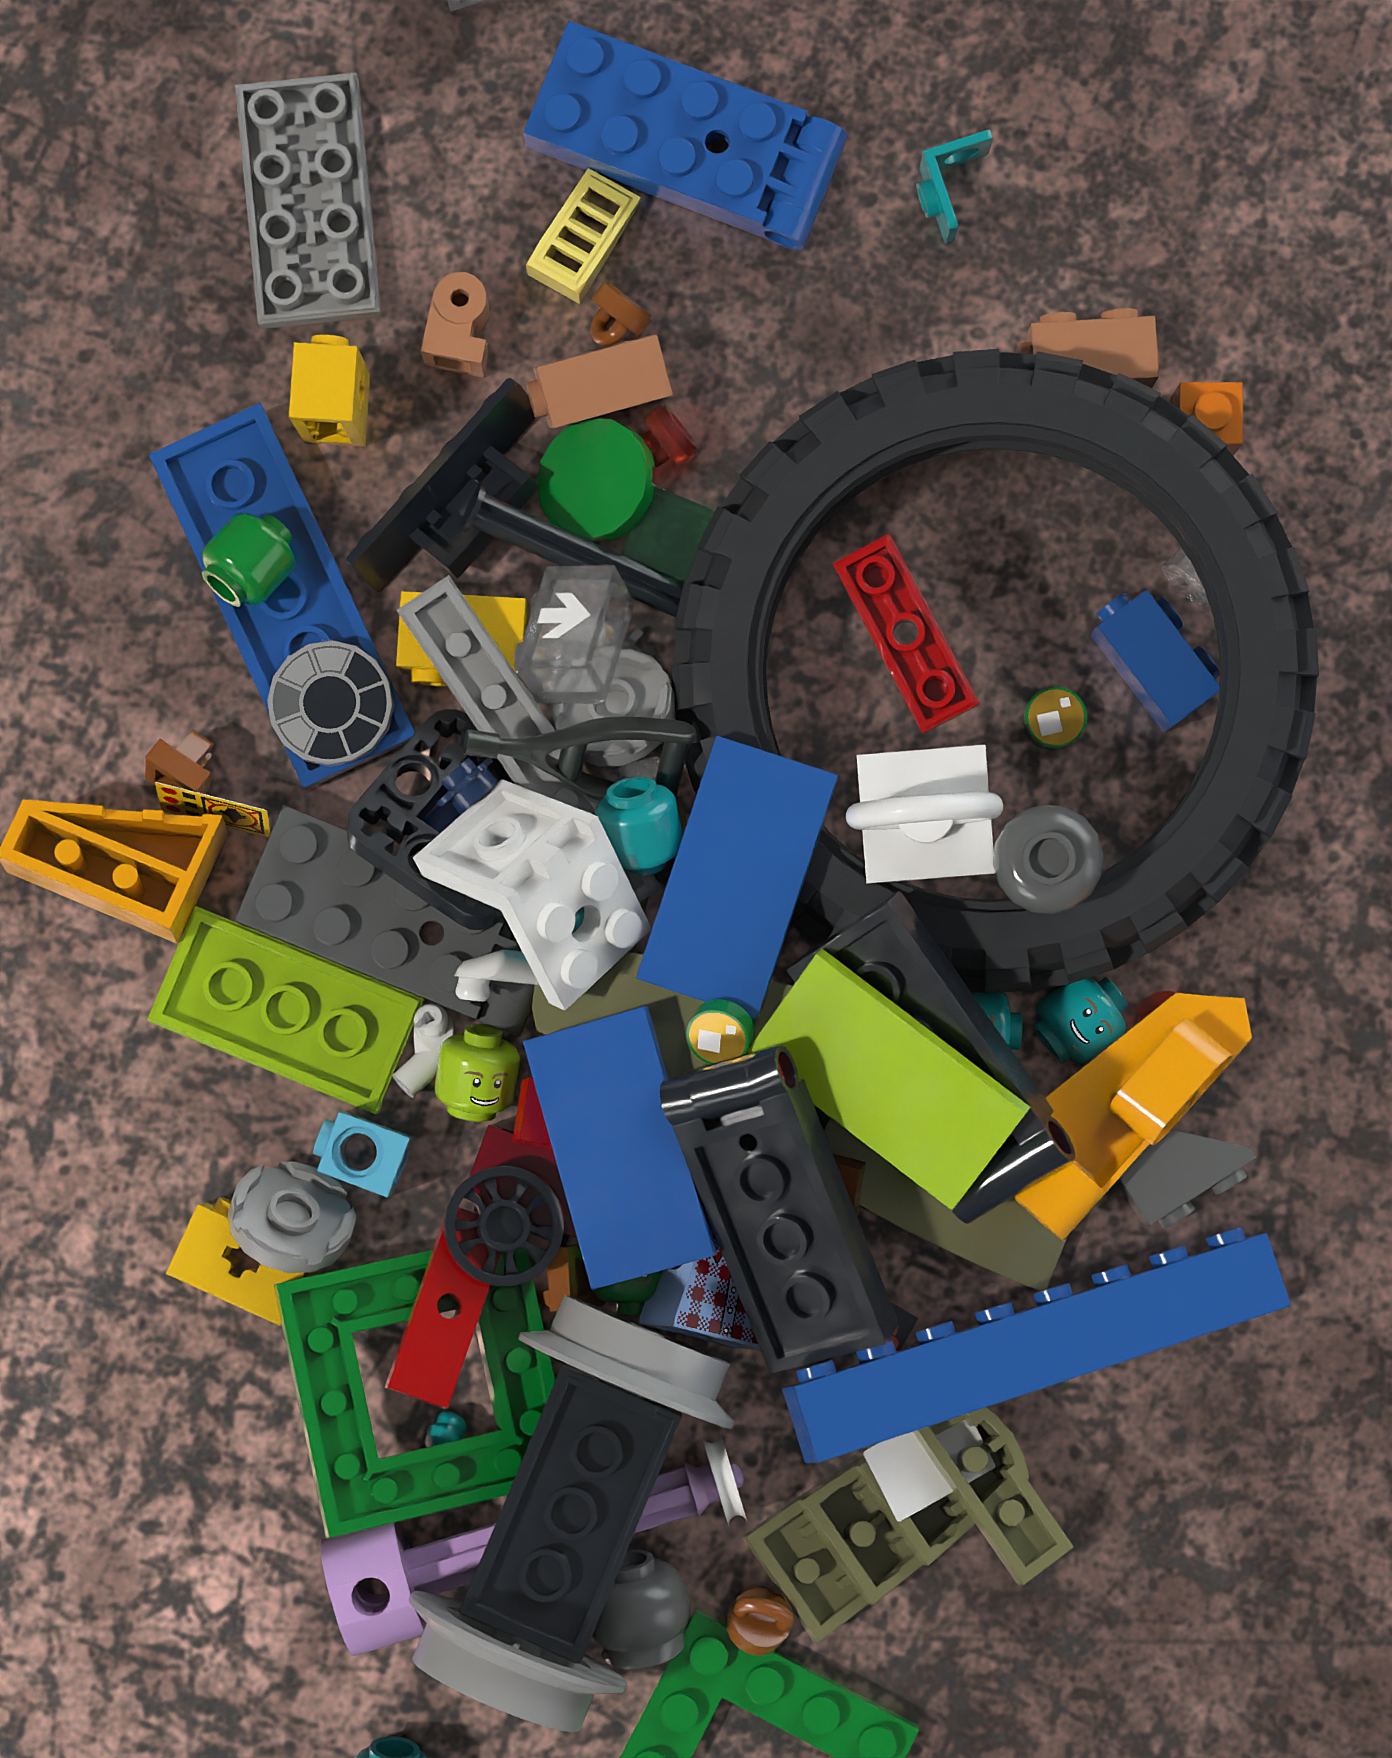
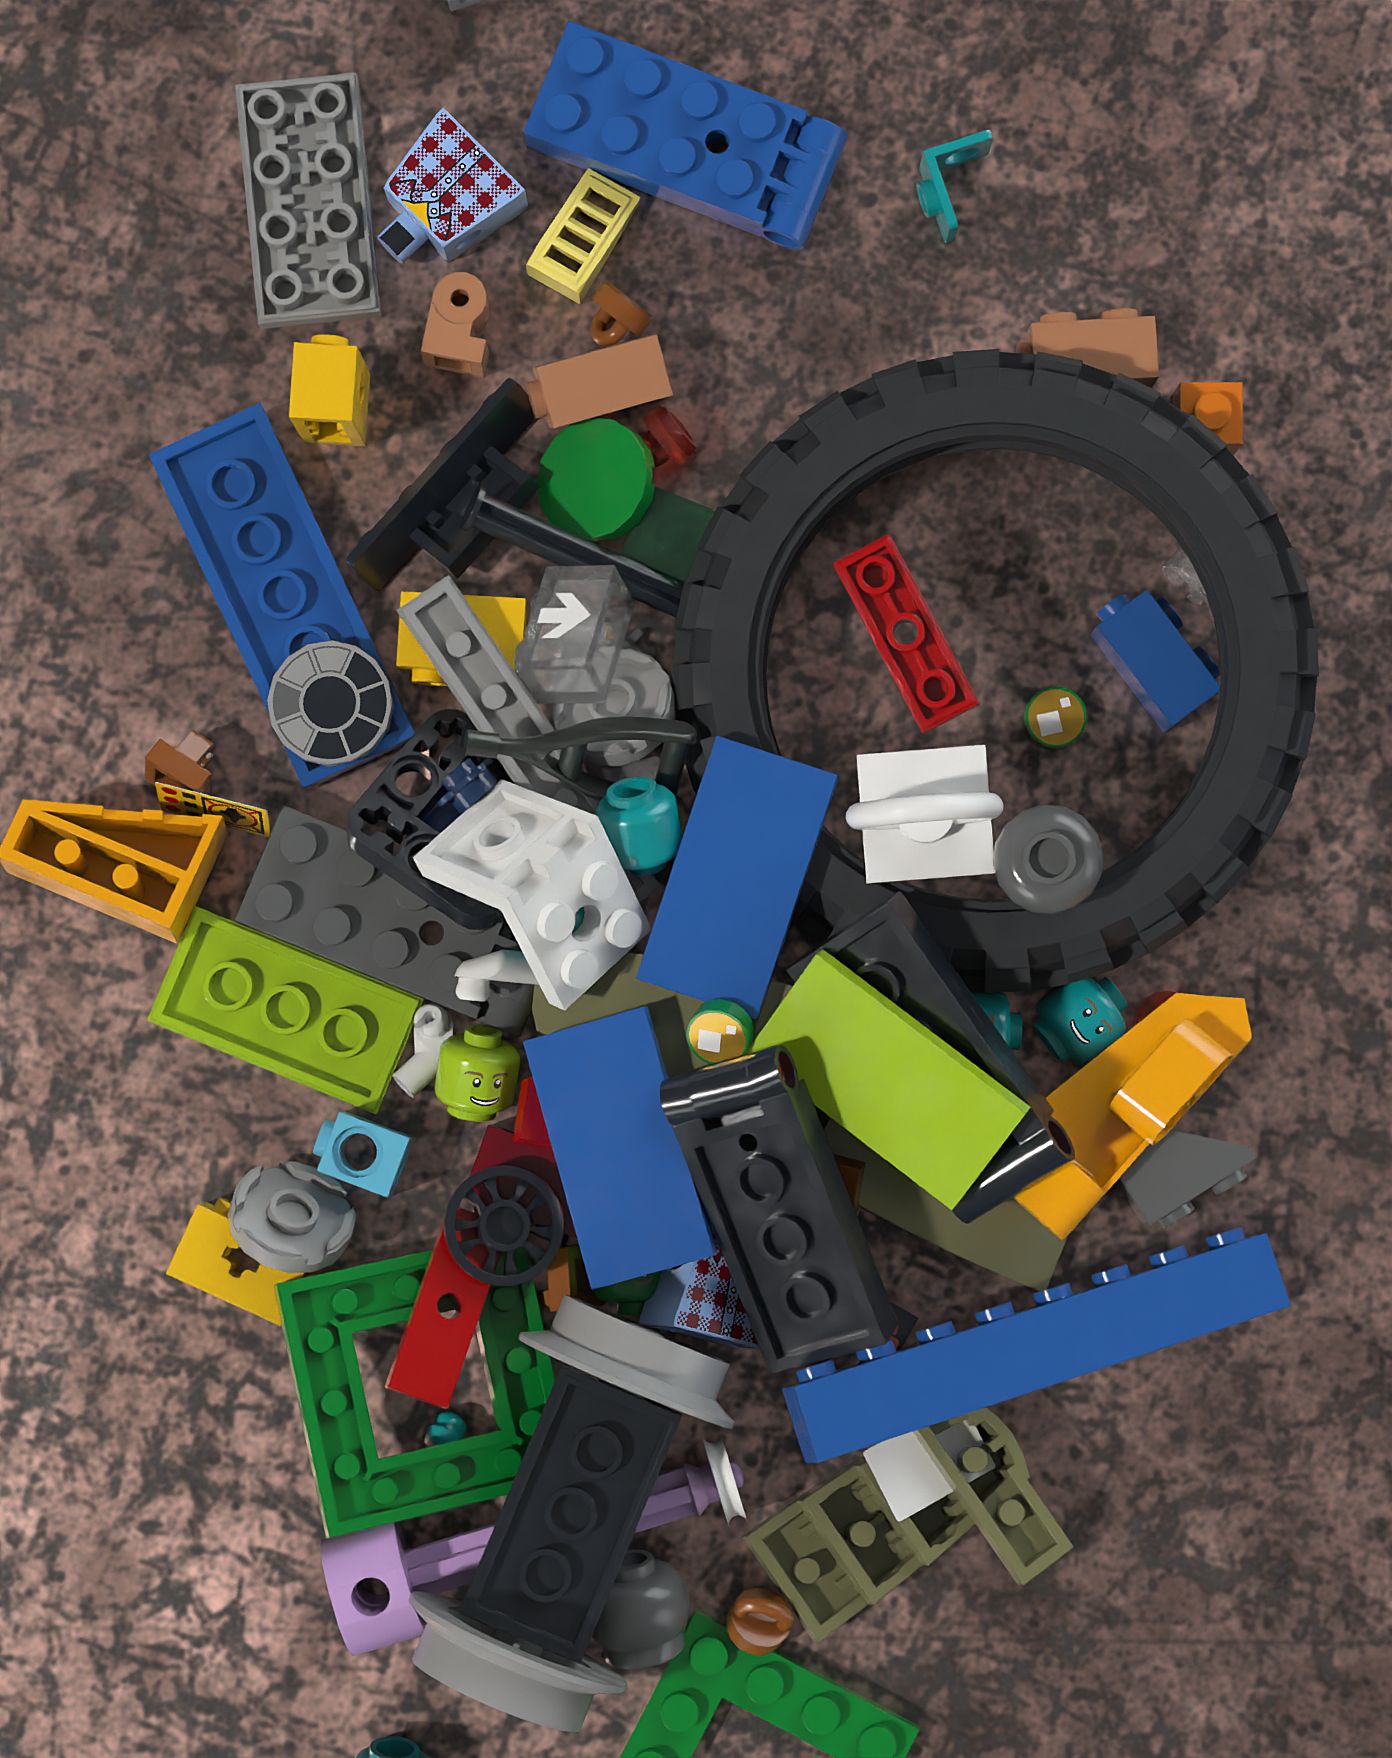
green head [202,513,295,607] -> none
none -> torso [377,108,528,264]

